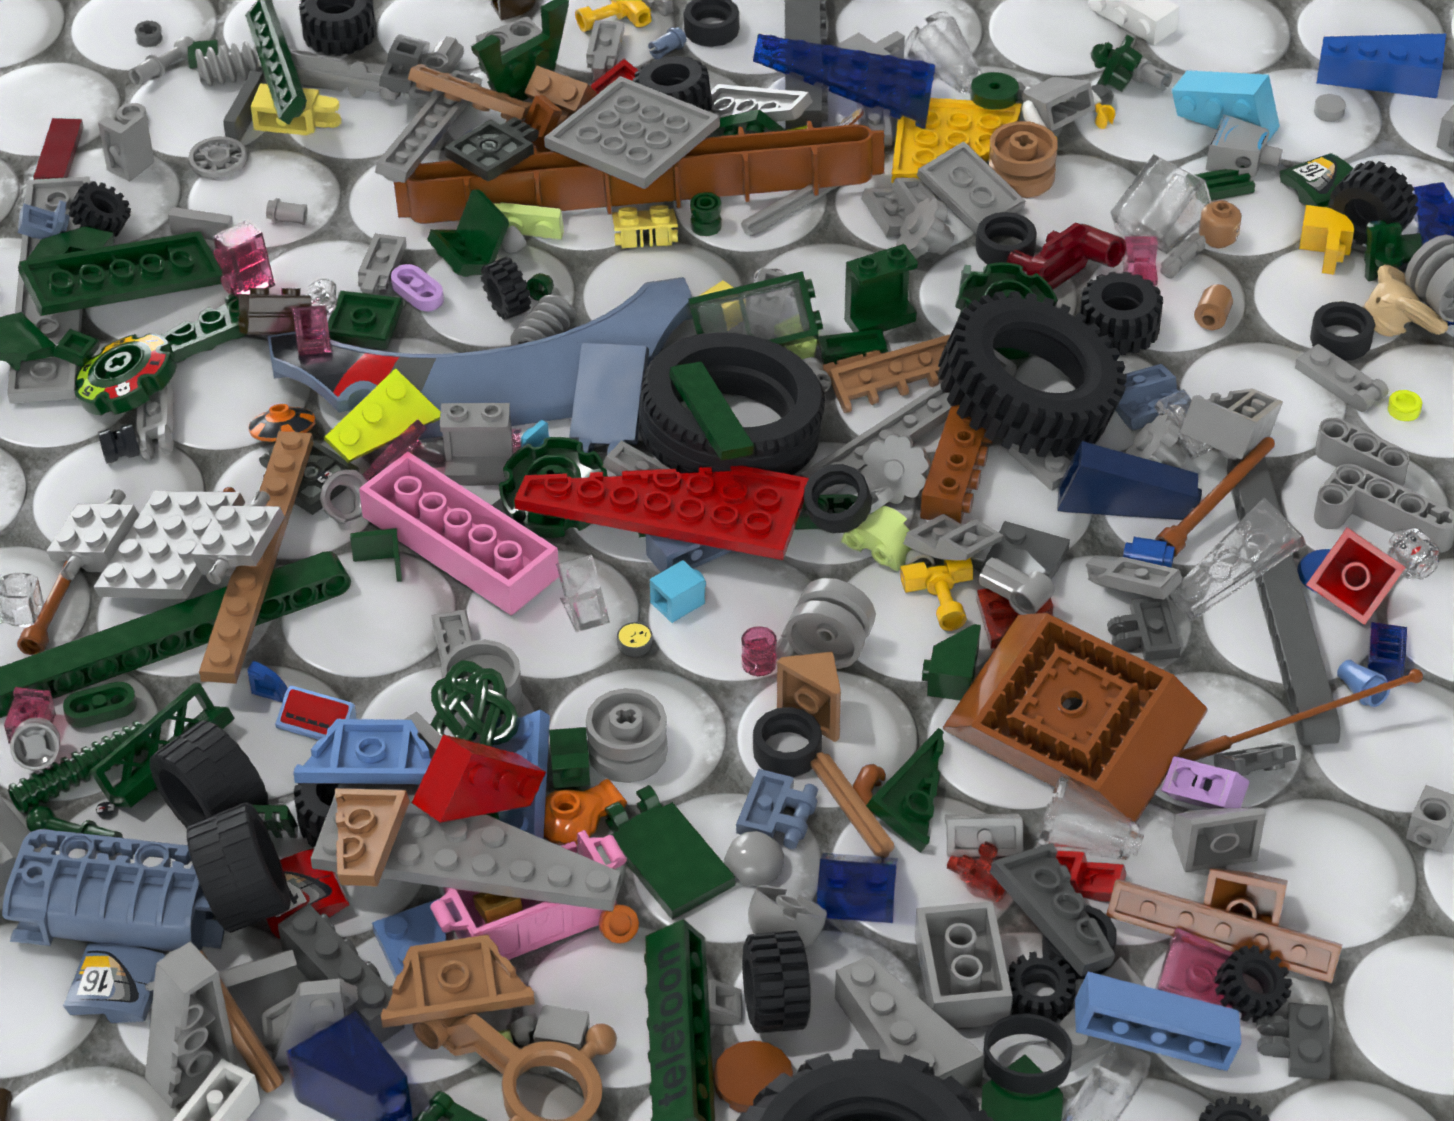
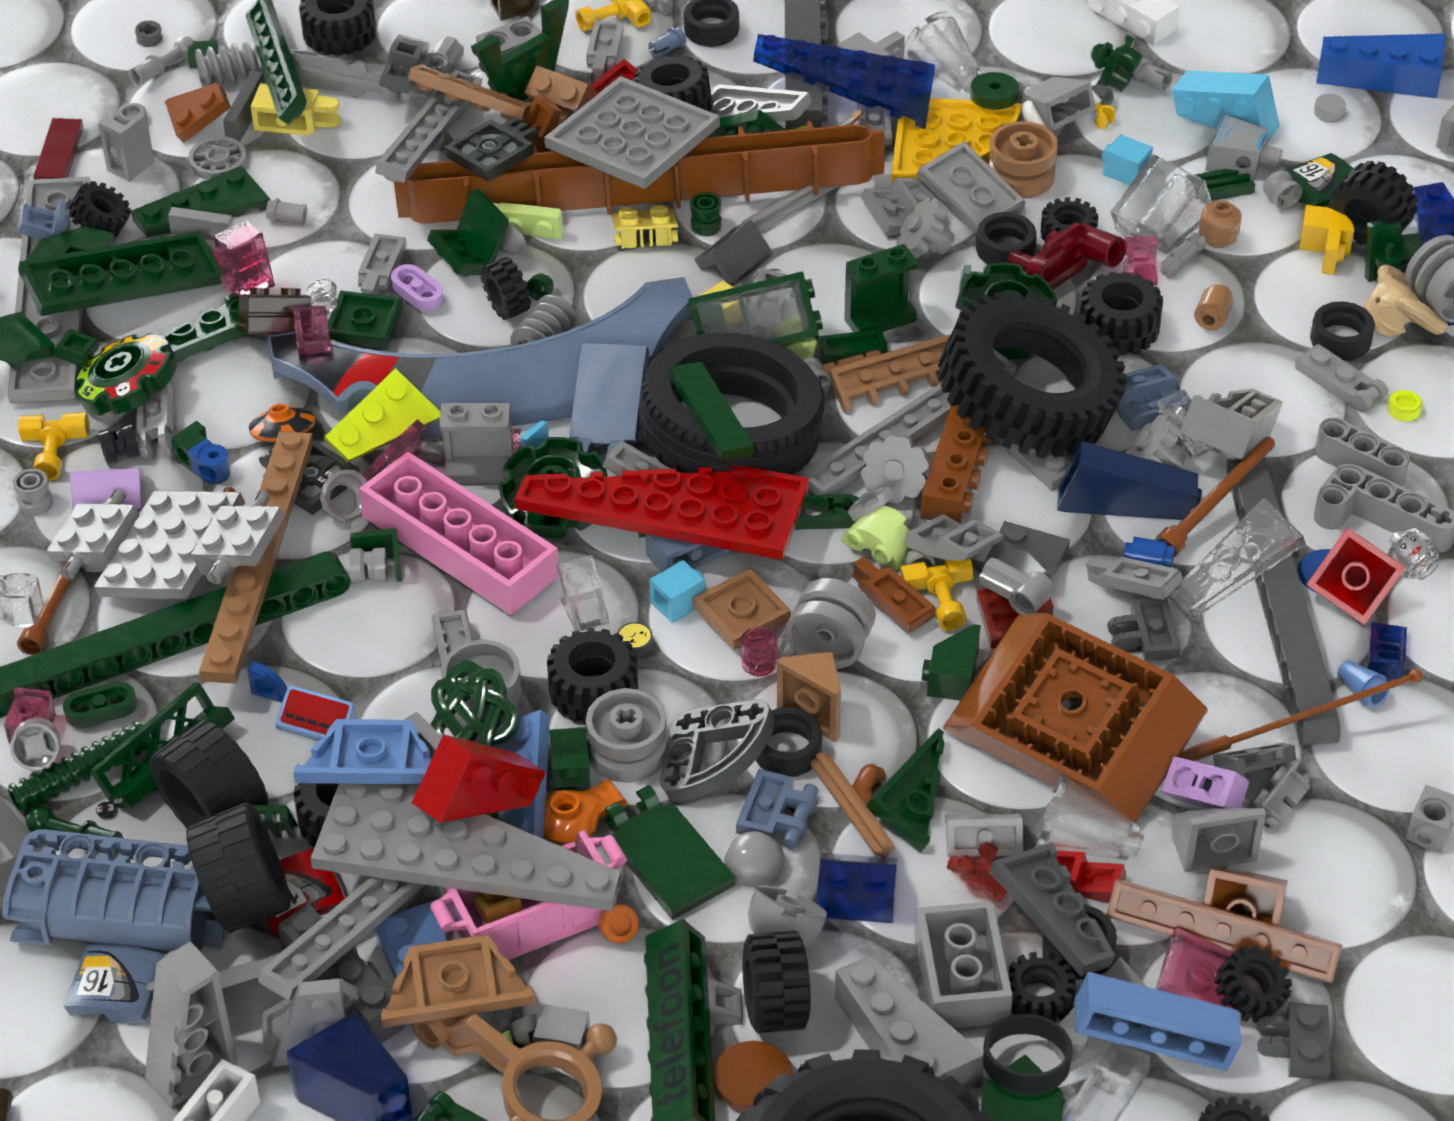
medium nougat axle [200,951,284,1093] -> none
medium nougat wing [335,788,410,886] -> none
black tyre [803,464,872,533] -> none
none -> light grey wheel [13,468,53,516]
none -> yellow bar [18,412,90,481]
none -> lavender panel [70,468,144,509]
none -> dark green wing [131,166,271,237]
none -> dark orange wing [164,83,231,143]
none -> leg [171,420,230,484]
none -> light grey plate [258,877,425,1001]
none -> light grey wheel [350,547,388,583]
none -> black tyre [547,628,639,724]
none -> dark grey beam [660,699,775,802]
none -> medium nougat plate [693,568,791,650]
none -> dark grey panel [694,220,771,284]
none -> dark orange hinge [852,556,936,633]
none -> black tyre [1040,197,1099,244]
none -> medium azure brick [1102,134,1153,187]
none -> light grey hinge [1249,759,1310,831]
none -> light grey wheel [1263,170,1303,210]

